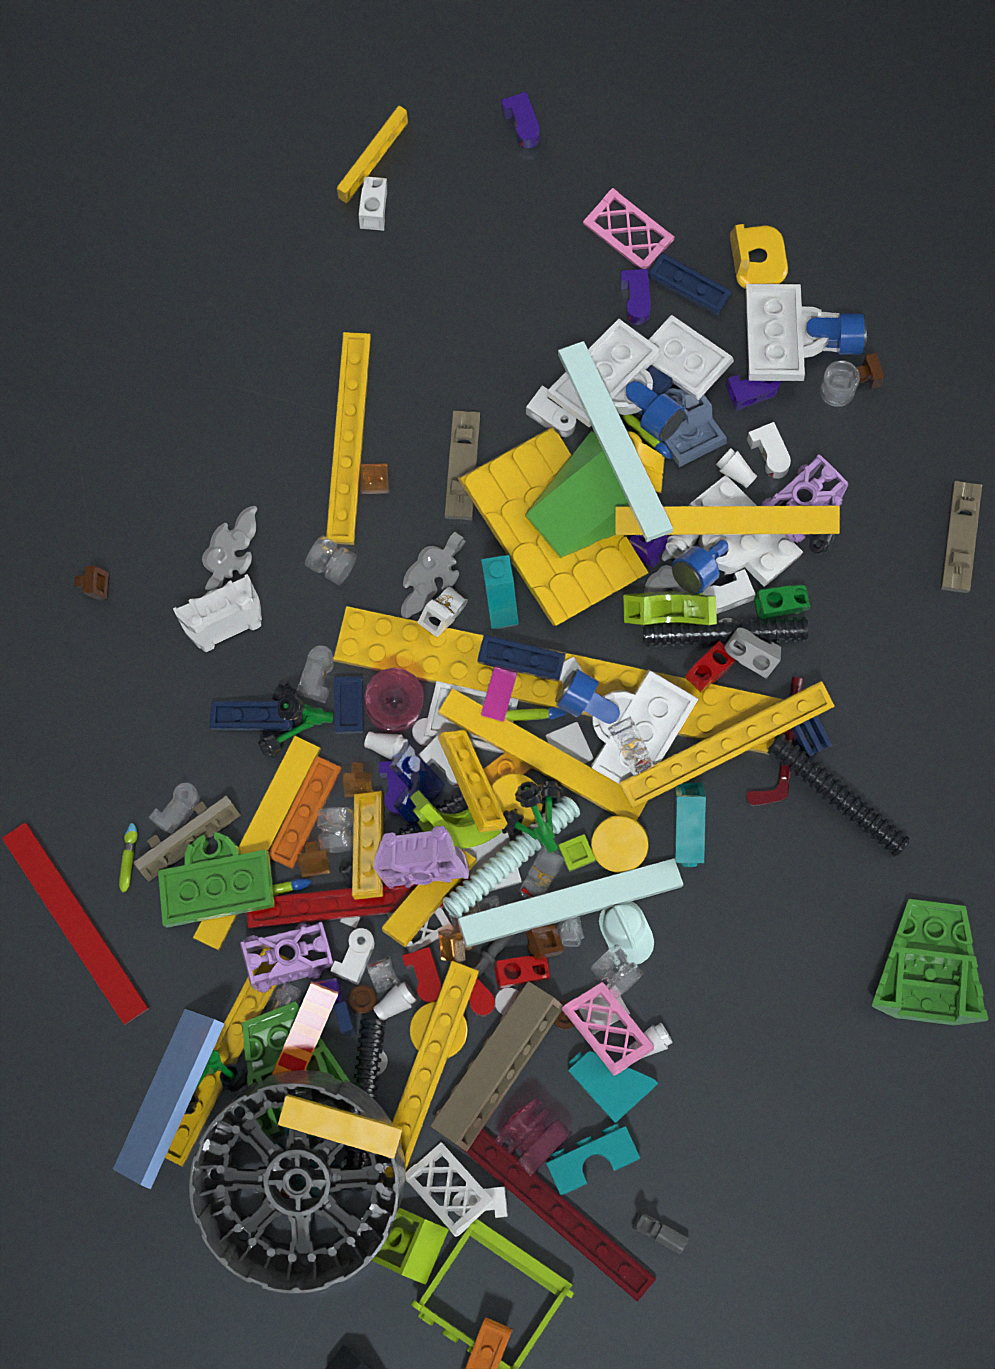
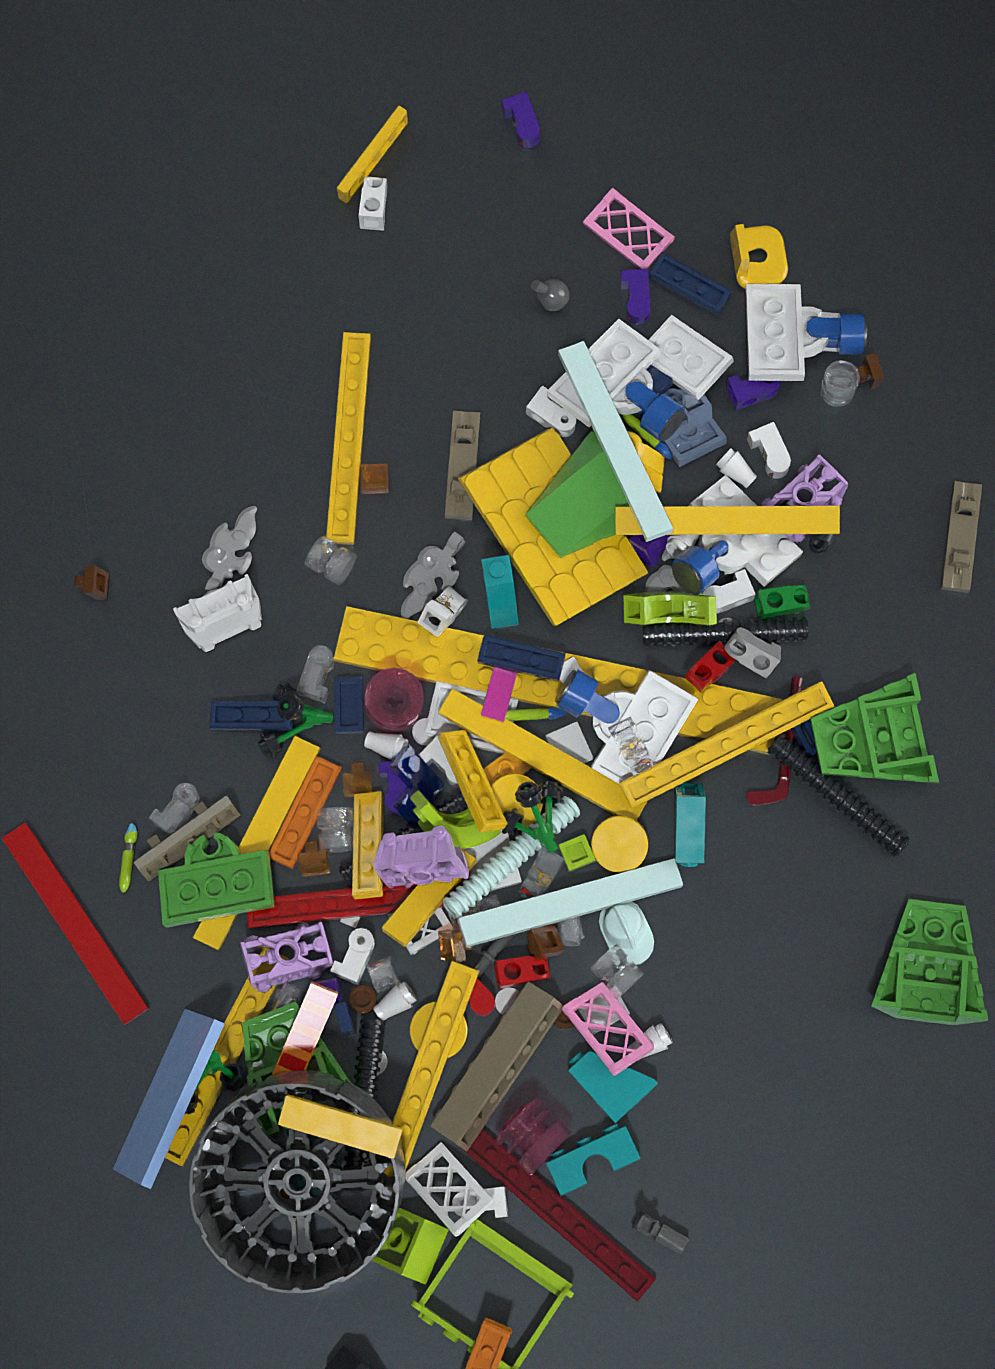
piece [272,878,311,896] -> none
red leg [402,947,442,1003] -> none
none -> dark grey piece [531,278,570,311]
none -> bright green wedge [810,673,939,783]

